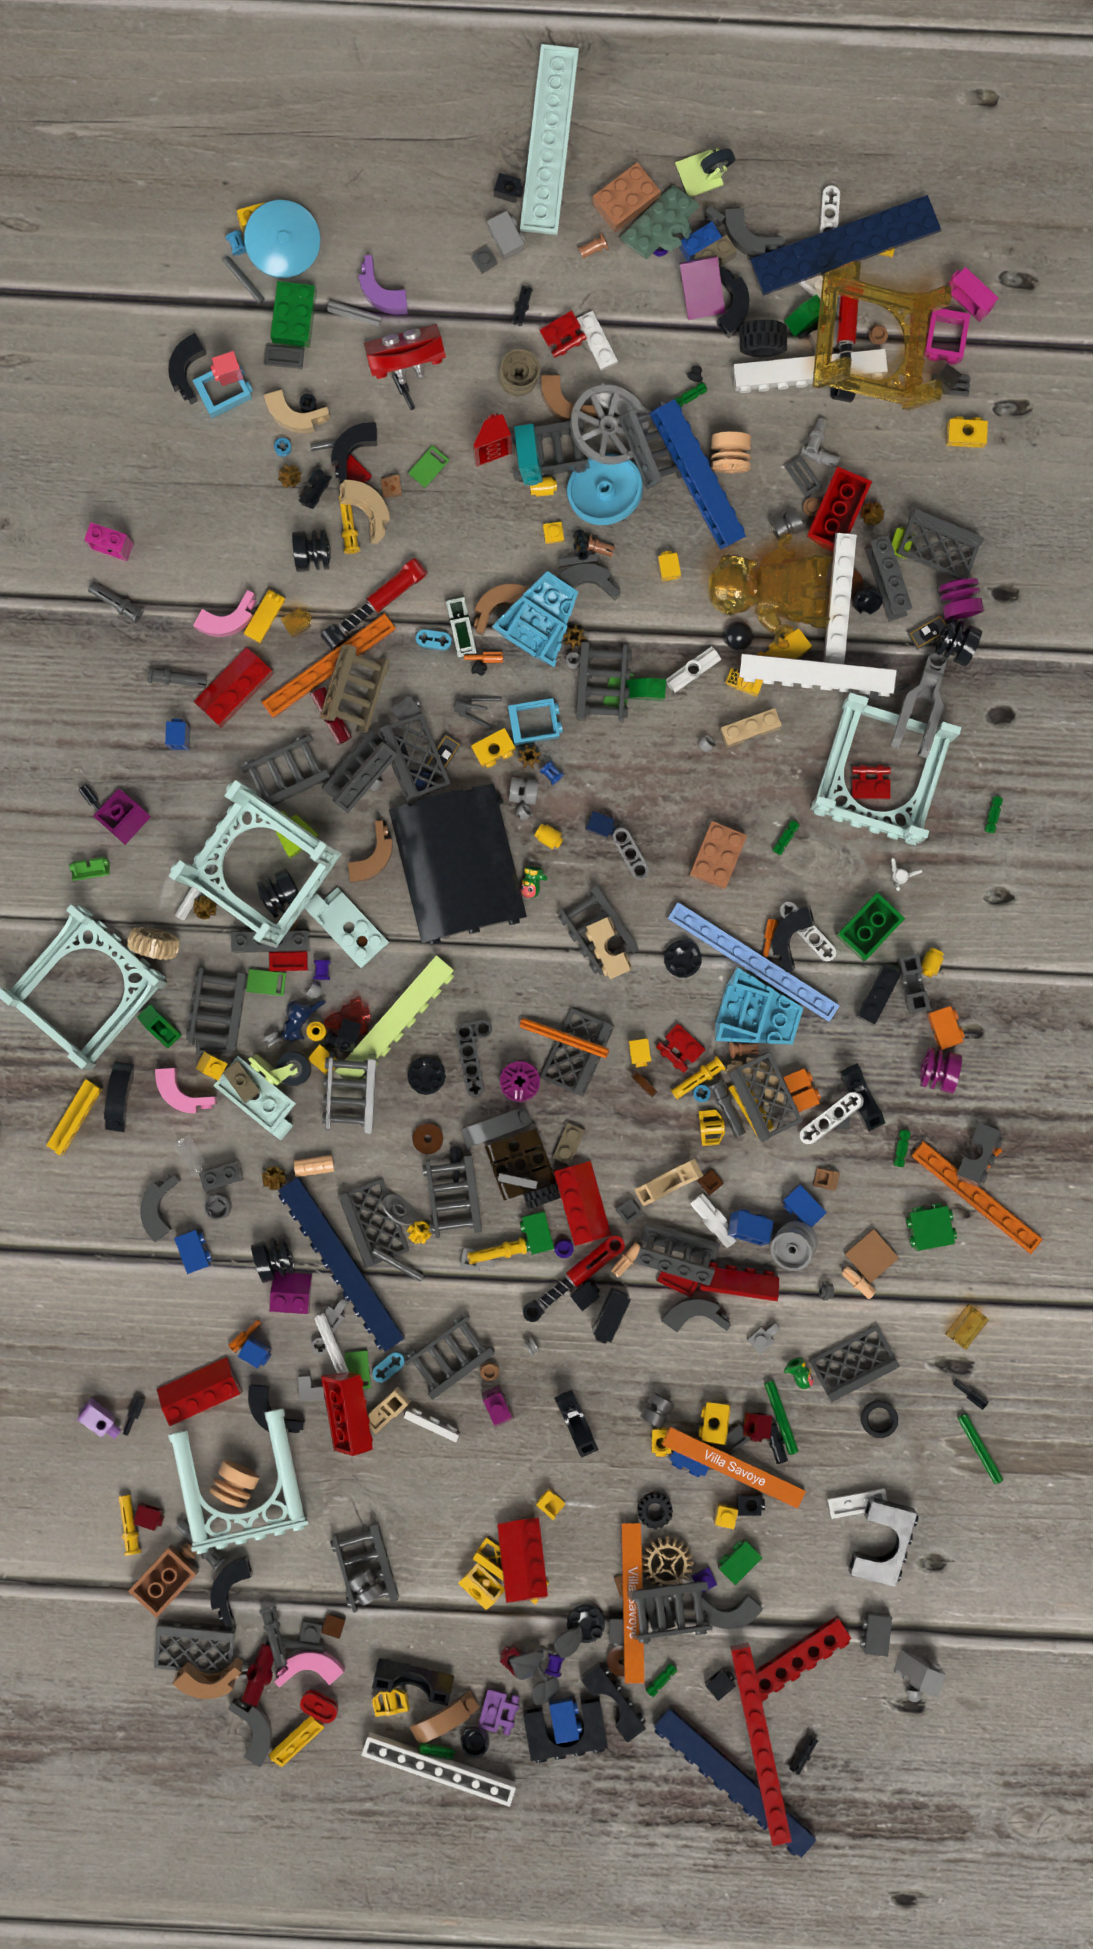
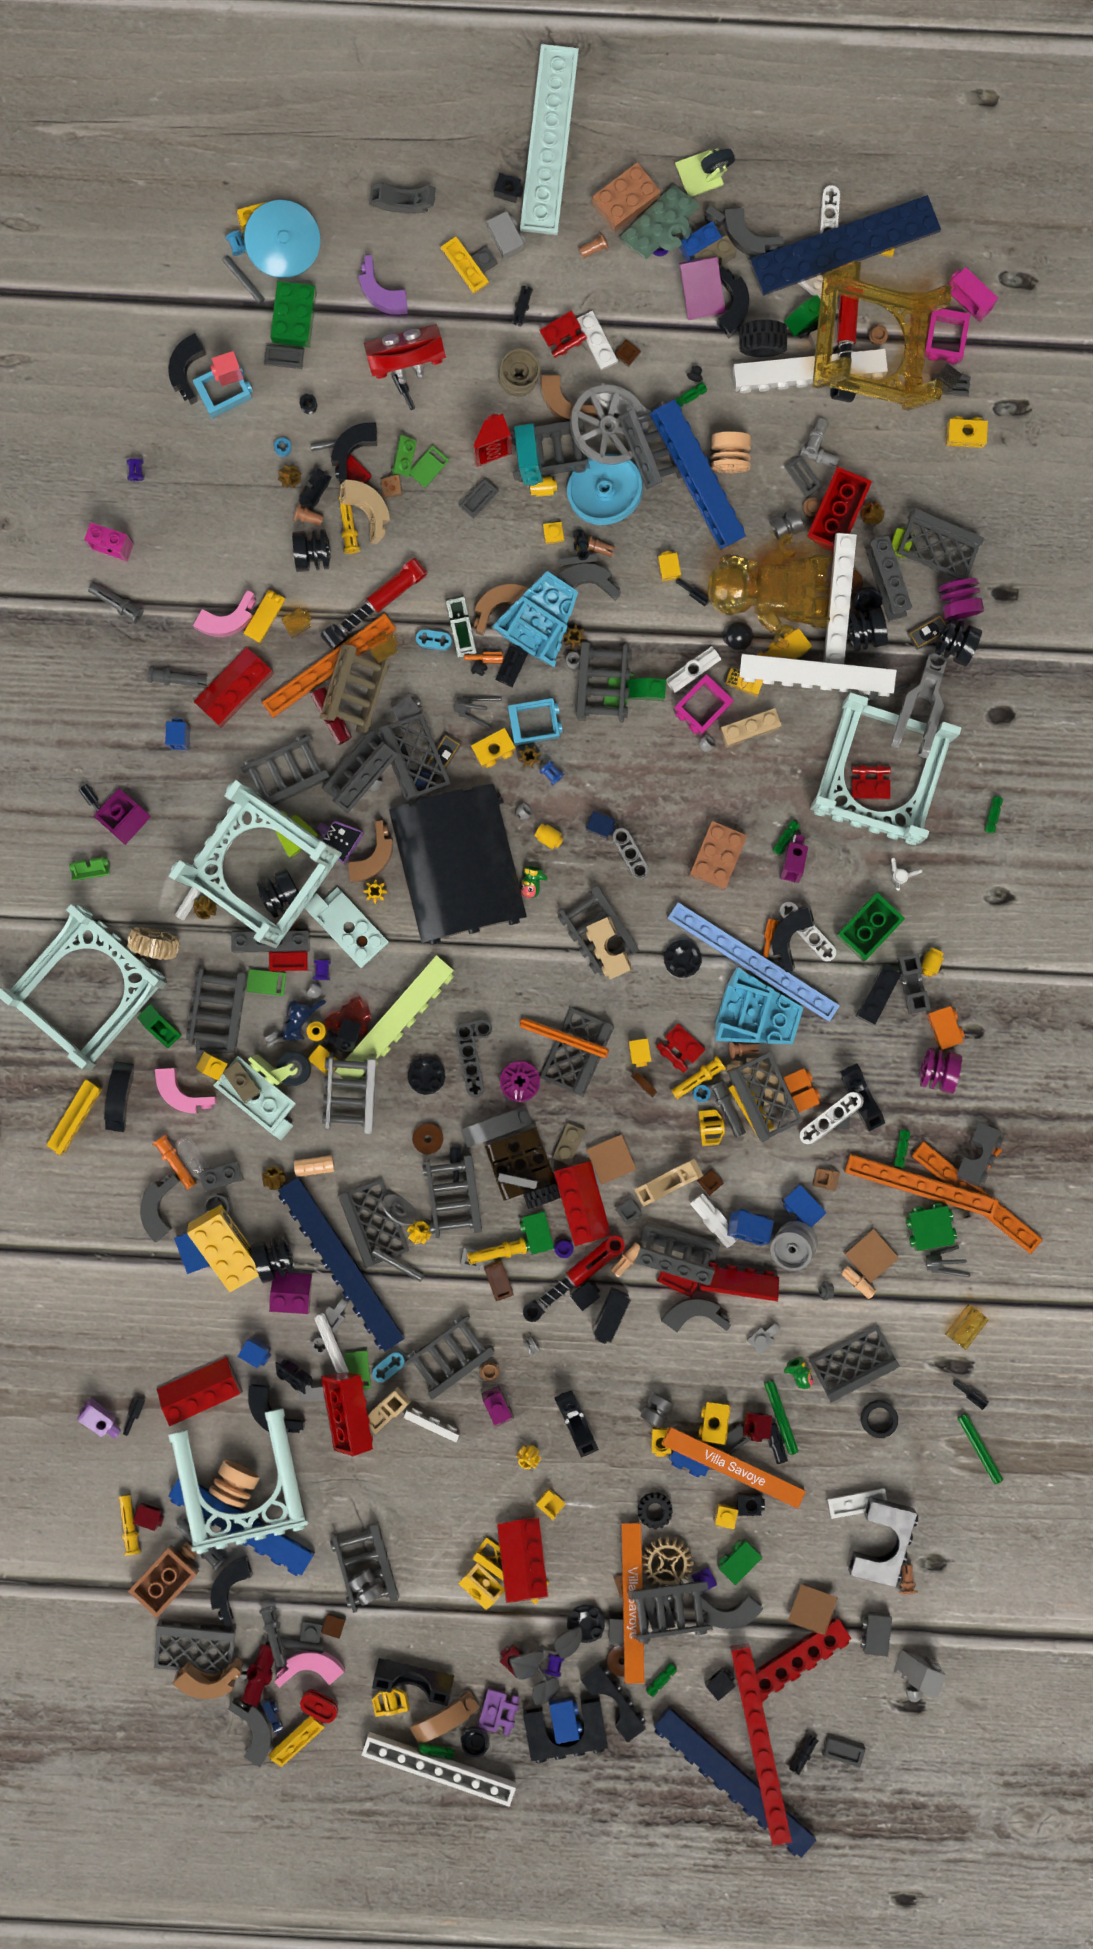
orange axle [228,1320,261,1353] -> none
tan arch [264,389,331,433] -> none
light grey axle [327,301,382,327] -> none
light grey wheel [509,777,539,805] -> none
none -> dark purple bush [126,459,144,481]
none -> orange pin [152,1134,196,1190]
none -> blue brick [168,1478,315,1576]
none -> yellow brick [187,1205,259,1292]
none -> dark blue plate [262,1697,283,1734]
none -> black hinge [275,1359,313,1394]
none -> nougat pin [294,503,324,527]
none -> black torso [315,821,364,865]
none -> yellow gear [363,880,388,904]
none -> clear yellow brick [366,631,398,663]
none -> dark grey arch [369,183,436,214]
none -> bright green hinge [391,435,417,478]
none -> yellow plate [441,236,489,294]
none -> dark grey tile [459,478,499,519]
none -> reddish brown tile [484,1260,514,1301]
none -> black hinge [495,645,528,688]
none -> yellow gear [516,1445,542,1469]
none -> medium nougat tile [586,1134,637,1185]
none -> reddish brown tile [614,340,641,367]
none -> dark pink window [674,674,734,736]
none -> black axle [676,578,711,607]
none -> magenta torso [780,835,808,883]
none -> medium nougat tile [788,1584,838,1635]
none -> dark grey tile [822,1736,866,1768]
none -> orange tile [845,1154,999,1218]
none -> black wheel [847,606,888,651]
none -> nougat pin [899,1565,918,1595]
none -> dark grey plant [926,1245,971,1277]

